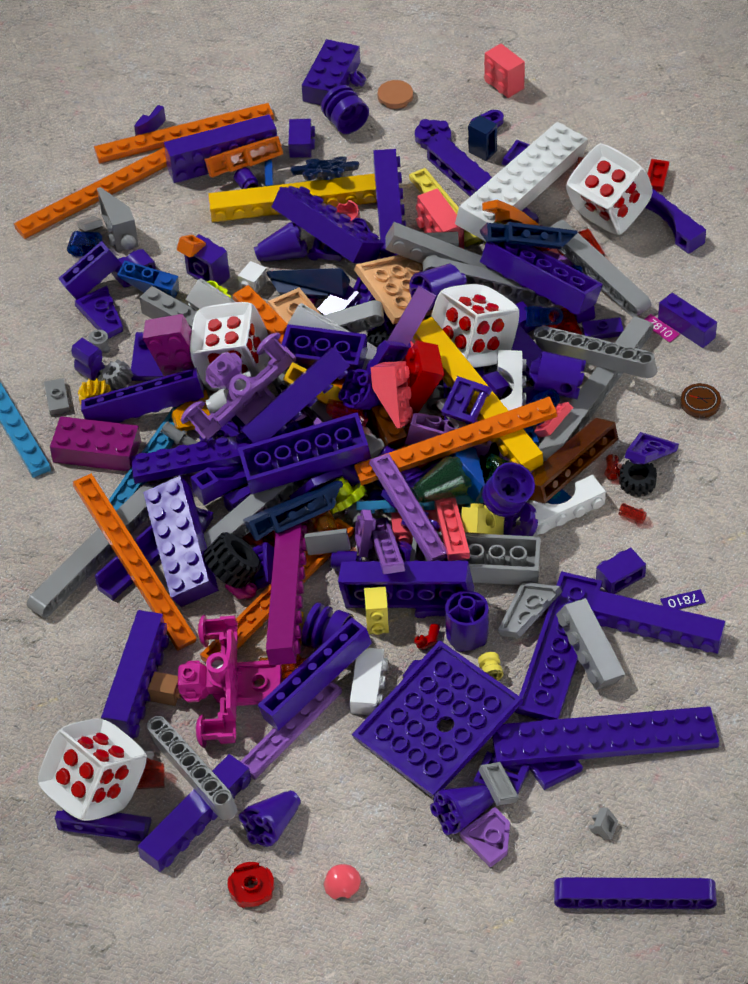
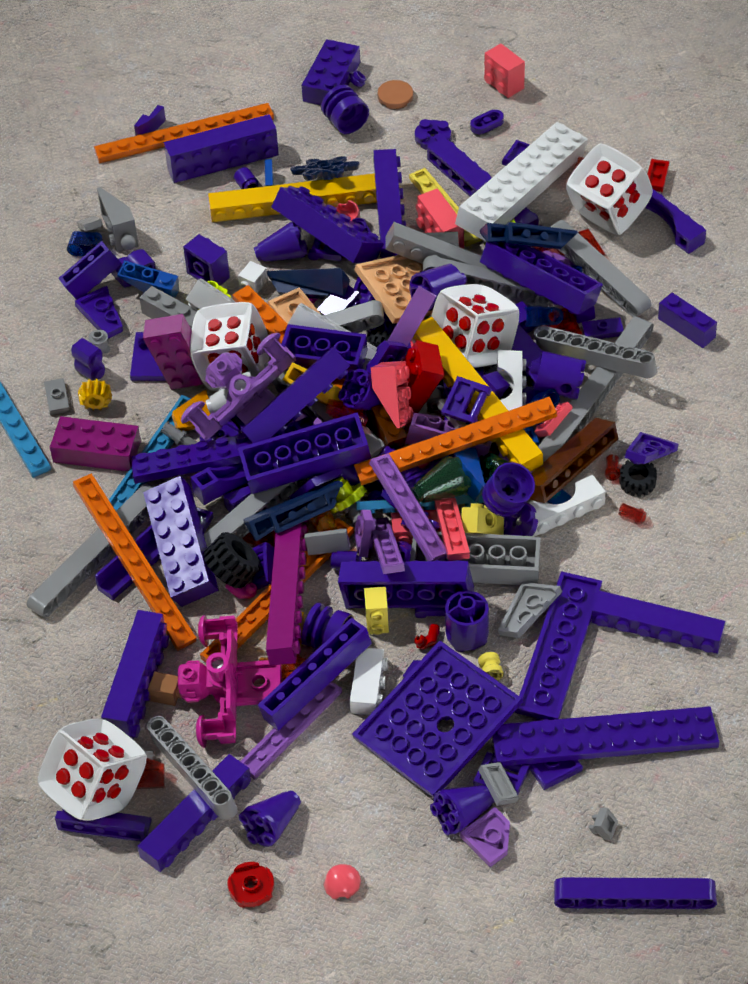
orange plate [14,147,167,239] -> none
dark purple brick [81,367,204,423] -> none
light grey gear [98,359,133,392] -> none
orange slope [177,234,206,257] -> none
orange slope [204,136,283,177] -> none
dark purple brick [288,119,315,158] -> none
dark blue brick [468,115,497,161] -> none
orange slope [482,200,540,226] -> none
light grey brick [556,598,625,690] -> none
dark purple brick [596,547,646,594] -> none
dark pink sticker [644,314,680,342] -> none
dark purple sticker [660,589,706,609] -> none
reddish brown tile [681,383,721,418] -> none

